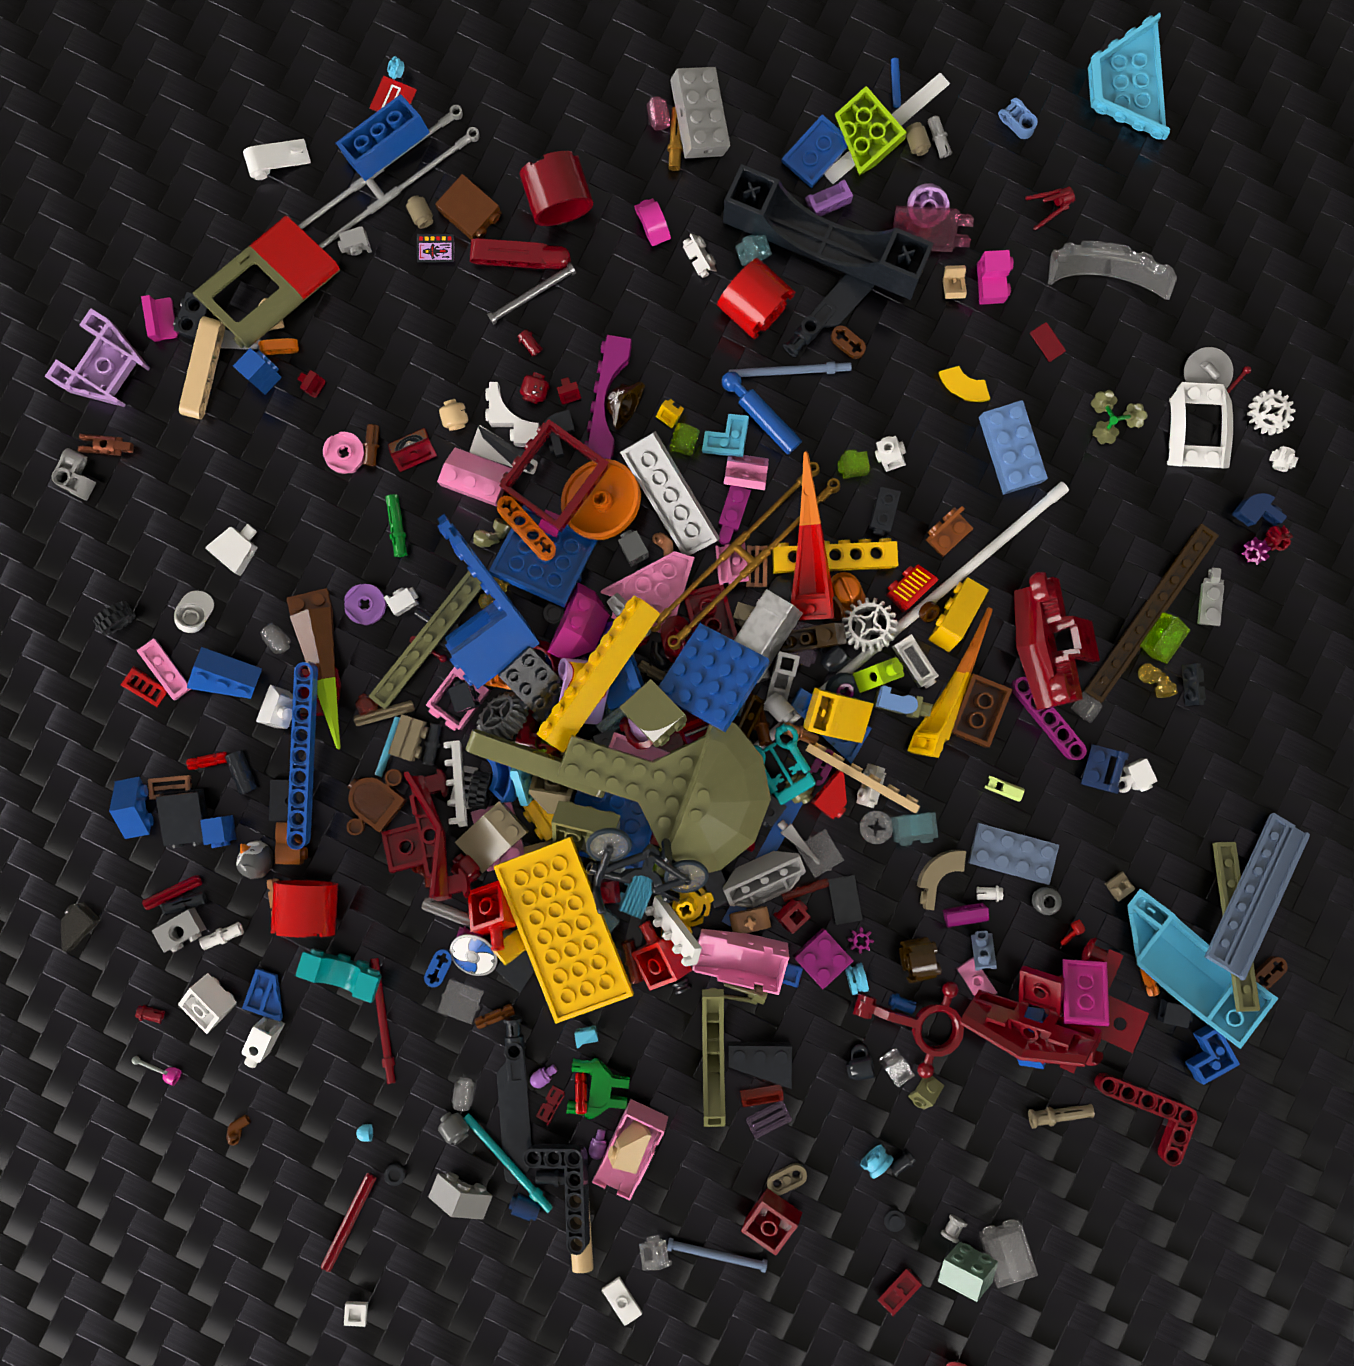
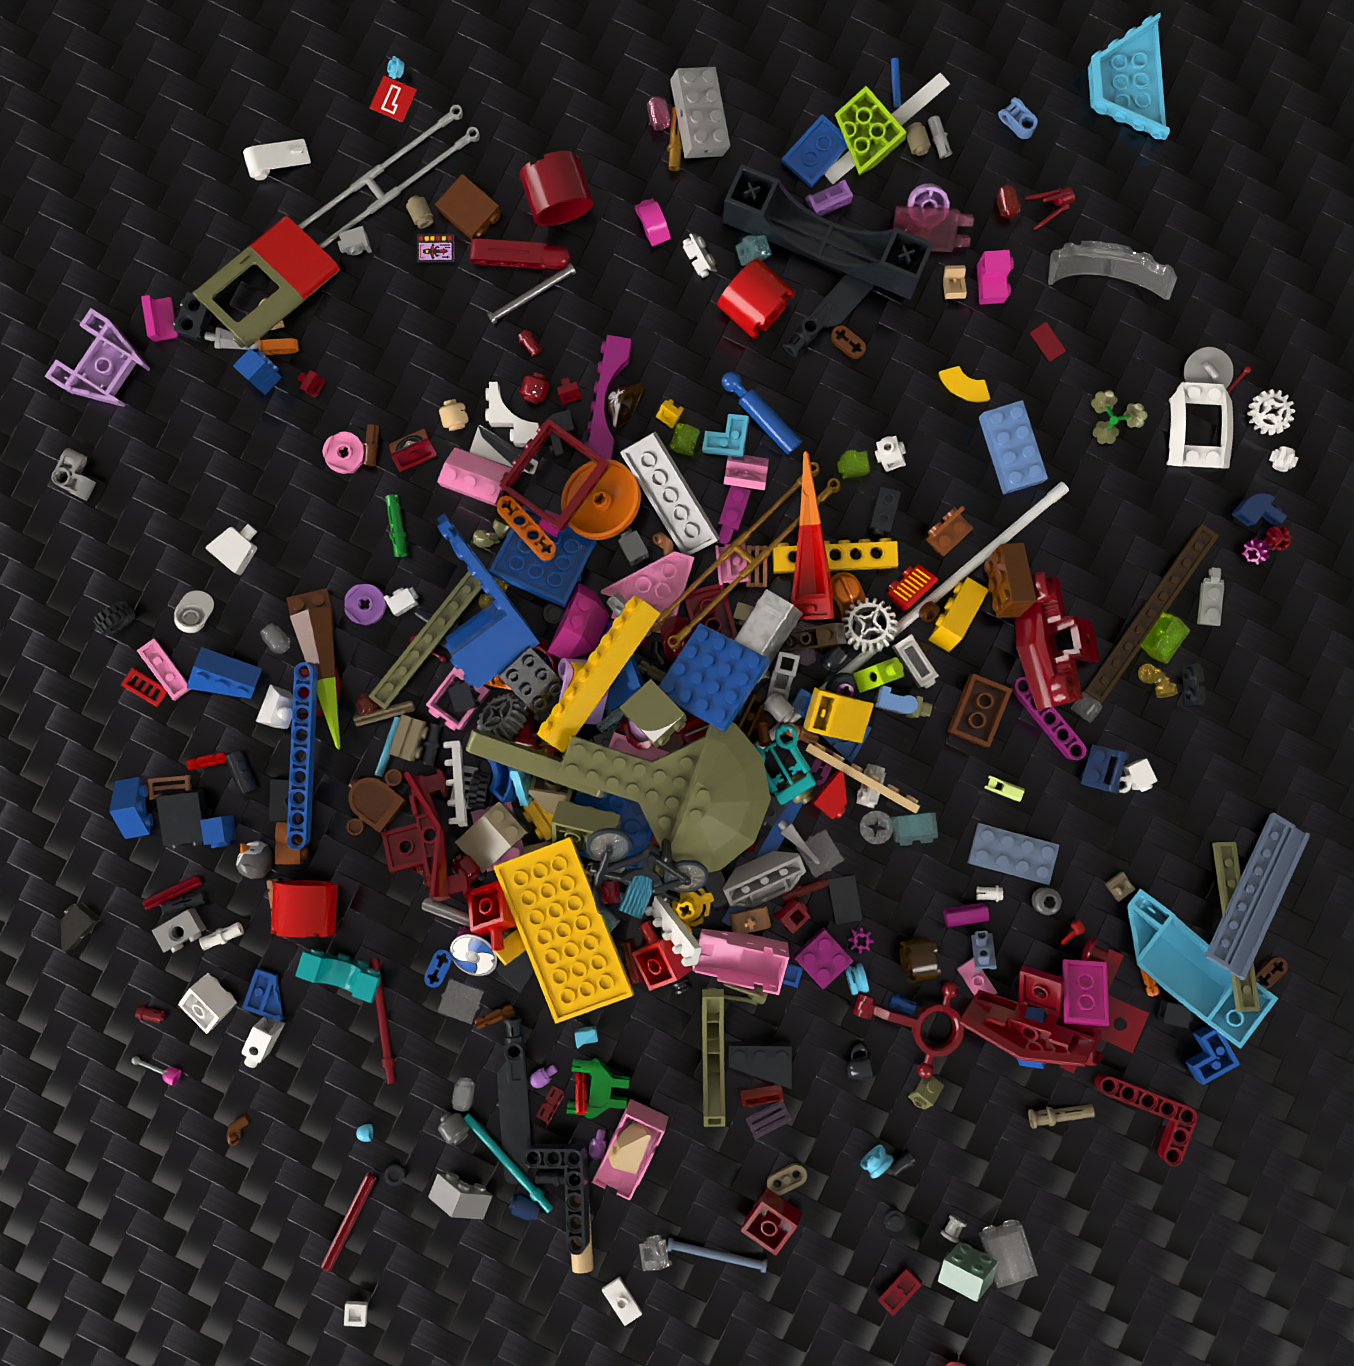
copper hinge [78,434,134,456] -> none
tan beam [179,316,225,420] -> none
blue brick [336,94,430,181] -> none
sand blue bar [729,361,851,377] -> none
clear bracket [879,1048,915,1087] -> none
yellow plate [907,607,993,758] -> none
dark tan arch [917,850,966,910] -> none
none -> reddish brown brick [984,543,1037,618]
none -> clear red brick [997,185,1021,218]

